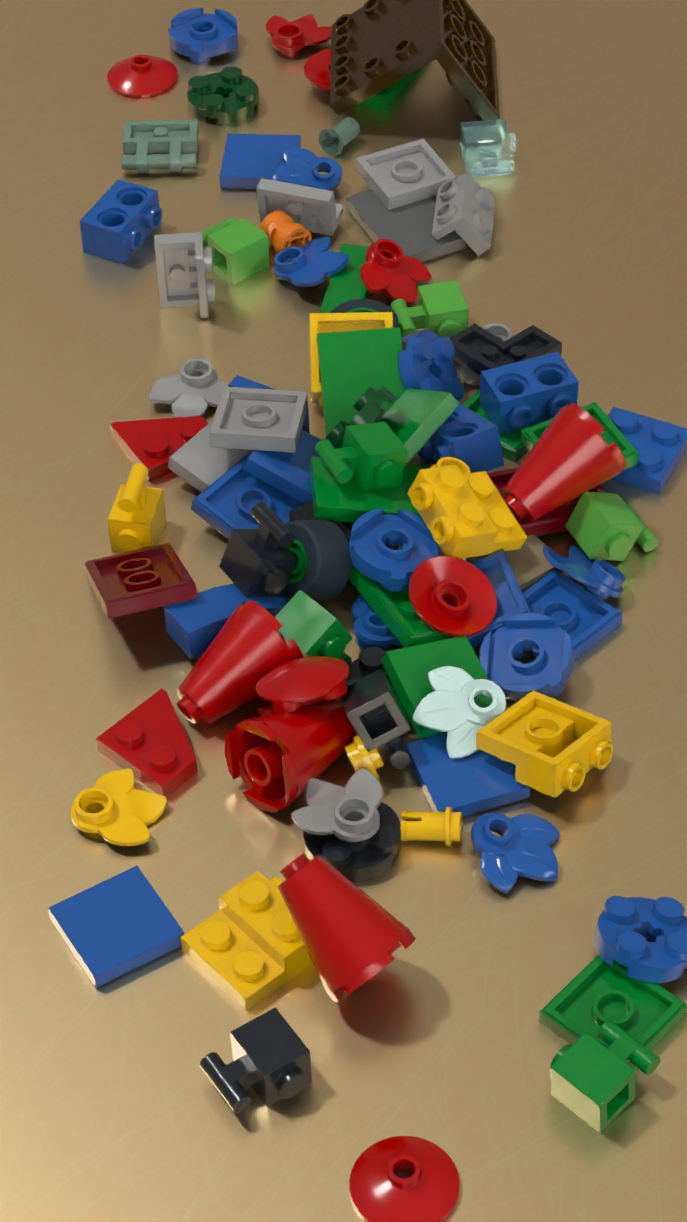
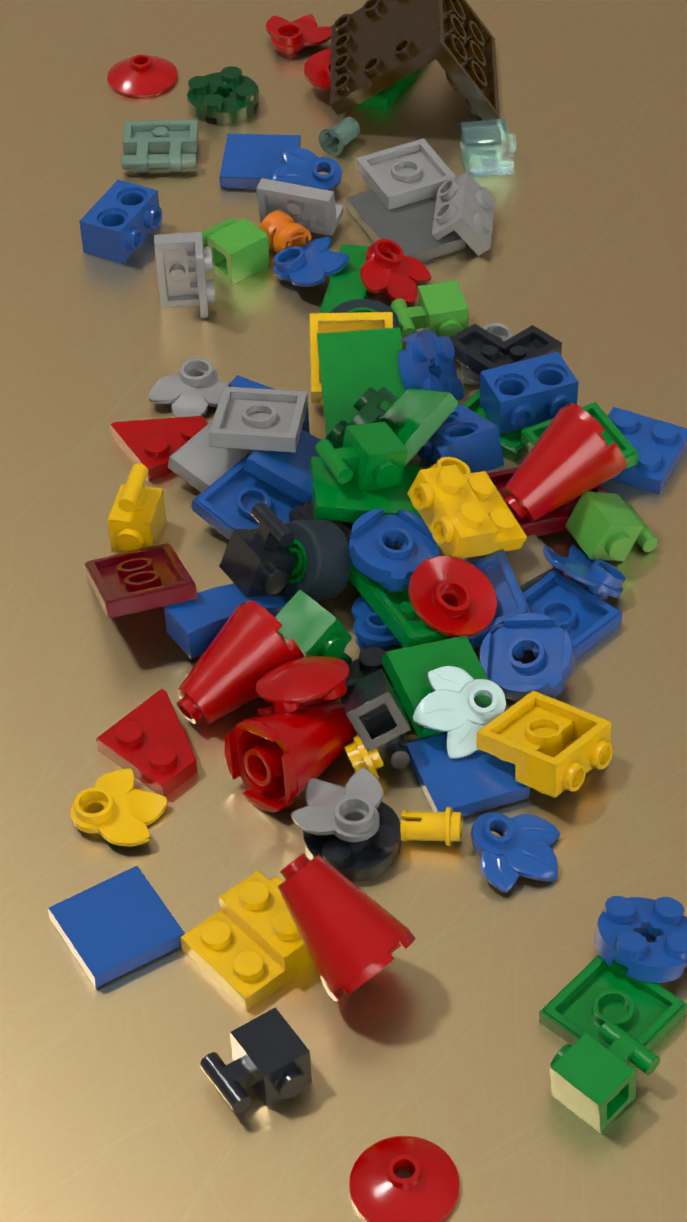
blue plate [169,8,238,64] -> none

